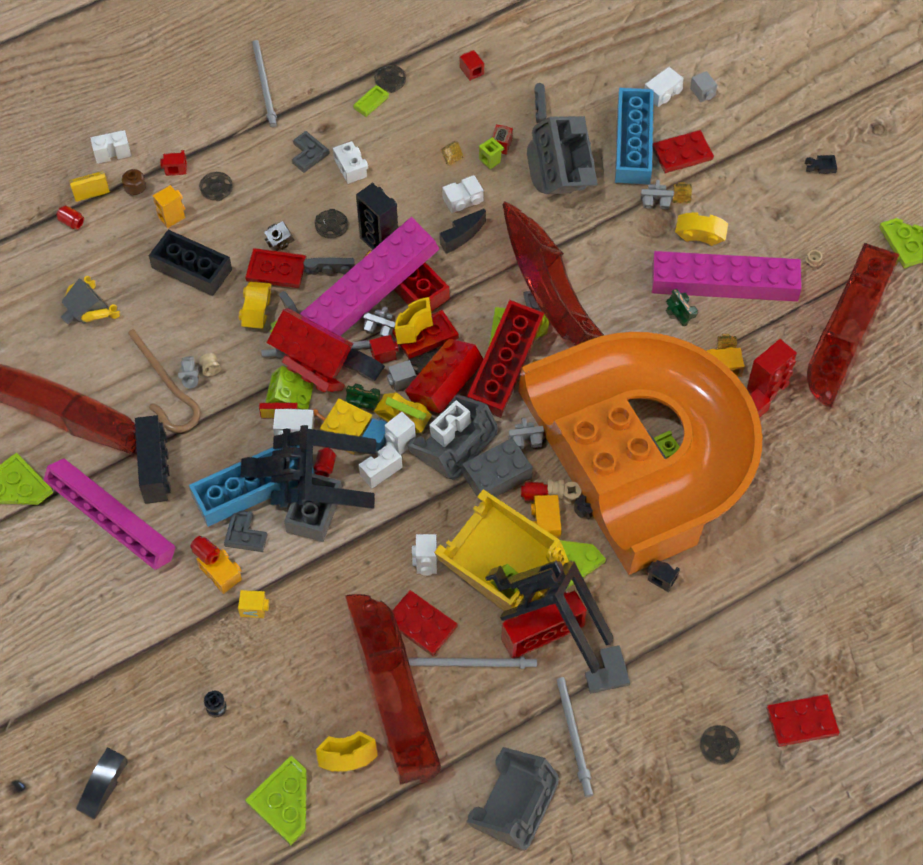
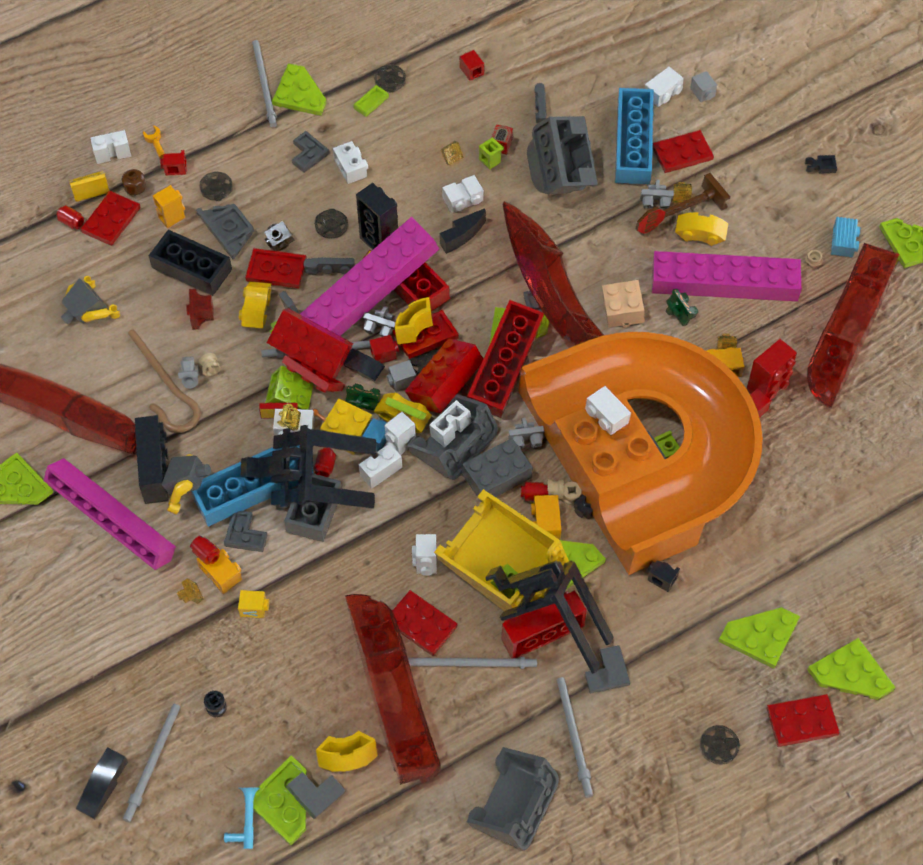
none -> red plate [81,191,141,246]
none -> light grey bar [123,704,180,822]
none -> light orange piece [143,125,165,158]
none -> dark grey torso [162,454,211,515]
none -> clear yellow tile [177,578,204,604]
none -> clear red brick [186,289,214,330]
none -> dark grey wing [196,204,254,259]
none -> medium azure piece [224,788,261,849]
none -> lime plate [272,63,326,116]
none -> clear yellow tile [277,404,301,431]
none -> dark grey tile [286,772,346,819]
none -> white brick [585,386,631,435]
none -> light nougat brick [602,280,645,328]
none -> reddish brown piece [635,173,731,234]
none -> lime plate [718,607,800,669]
none -> lime plate [807,638,896,700]
none -> medium azure brick [831,217,861,257]

